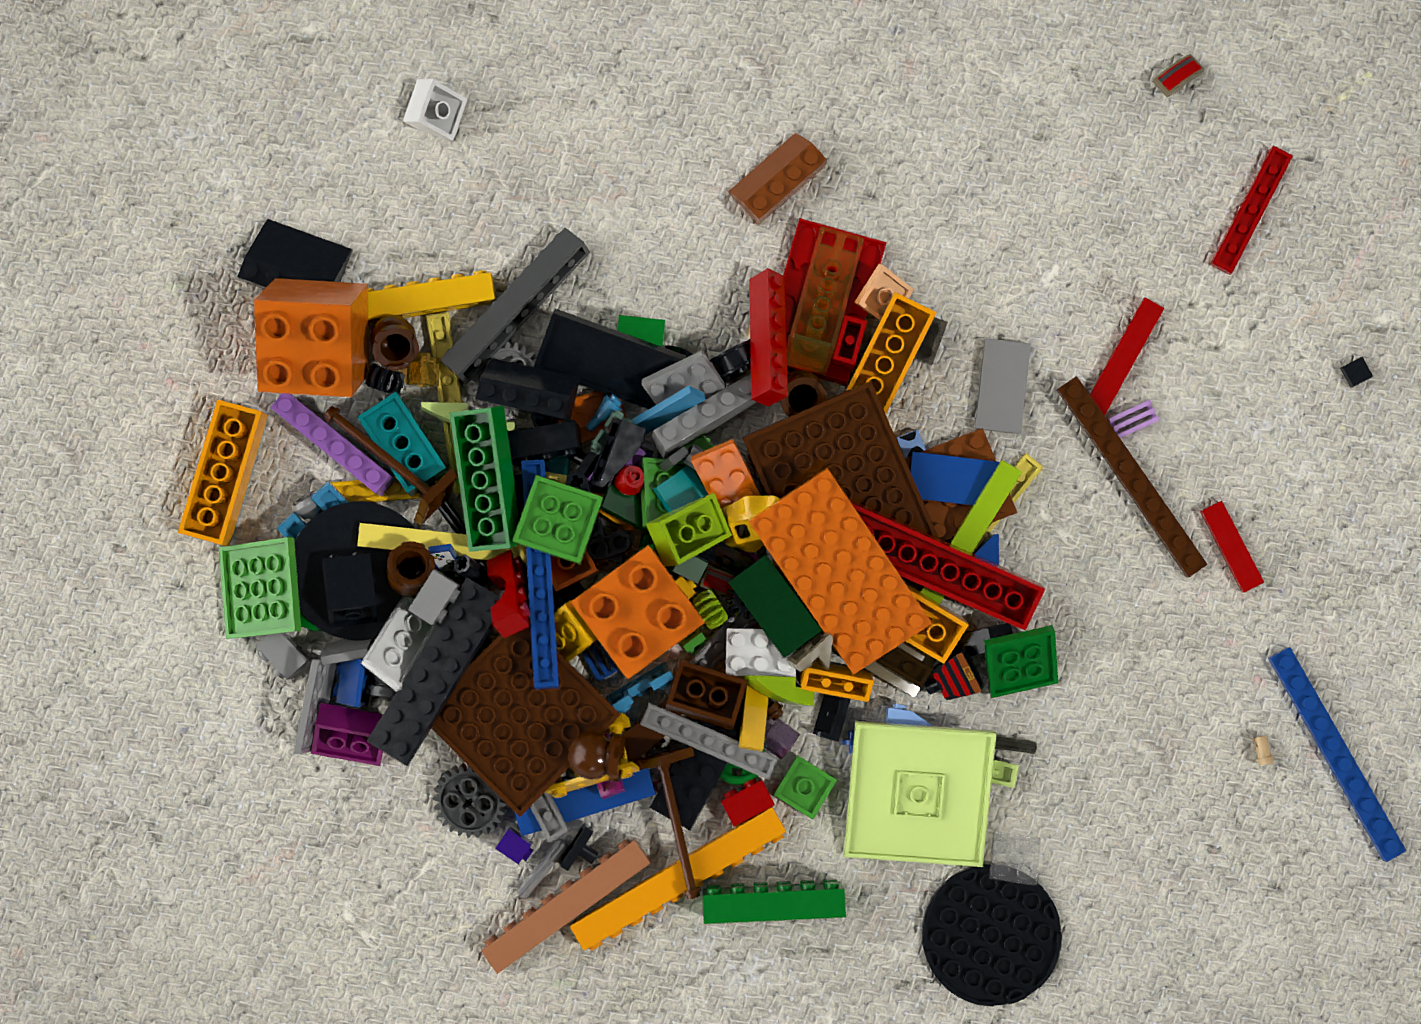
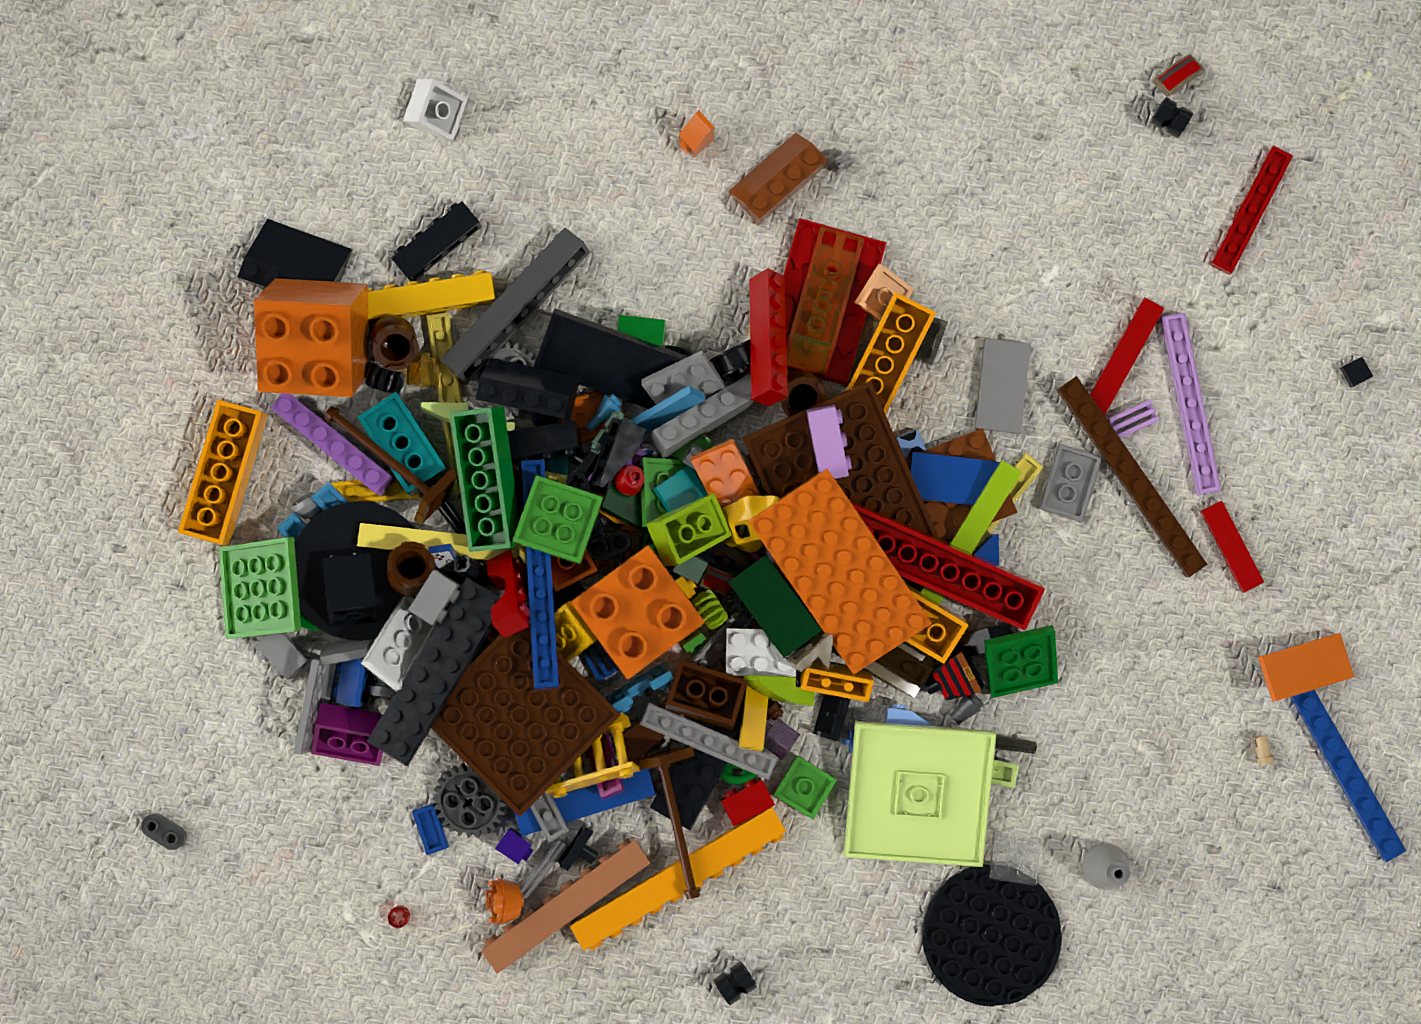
reddish brown tile [568,732,625,782] -> none
dark grey tile [659,446,689,471] -> none
green brick [702,879,846,924] -> none
red brick [832,315,867,370] -> none
none -> dark grey plate [141,813,187,850]
none -> clear red bush [388,905,410,928]
none -> black brick [391,201,482,282]
none -> blue tile [412,803,450,855]
none -> orange cone [486,878,524,925]
none -> orange slope [679,110,714,157]
none -> black wheel [714,961,757,1006]
none -> lavender brick [806,405,852,479]
none -> light grey bush [832,151,855,172]
none -> dark grey cone [950,694,984,725]
none -> light grey tile [1038,443,1103,523]
none -> light grey cone [1082,843,1130,890]
none -> black wheel [1150,97,1193,138]
none -> lavender tile [1161,313,1221,495]
none -> orange tile [1258,633,1355,702]

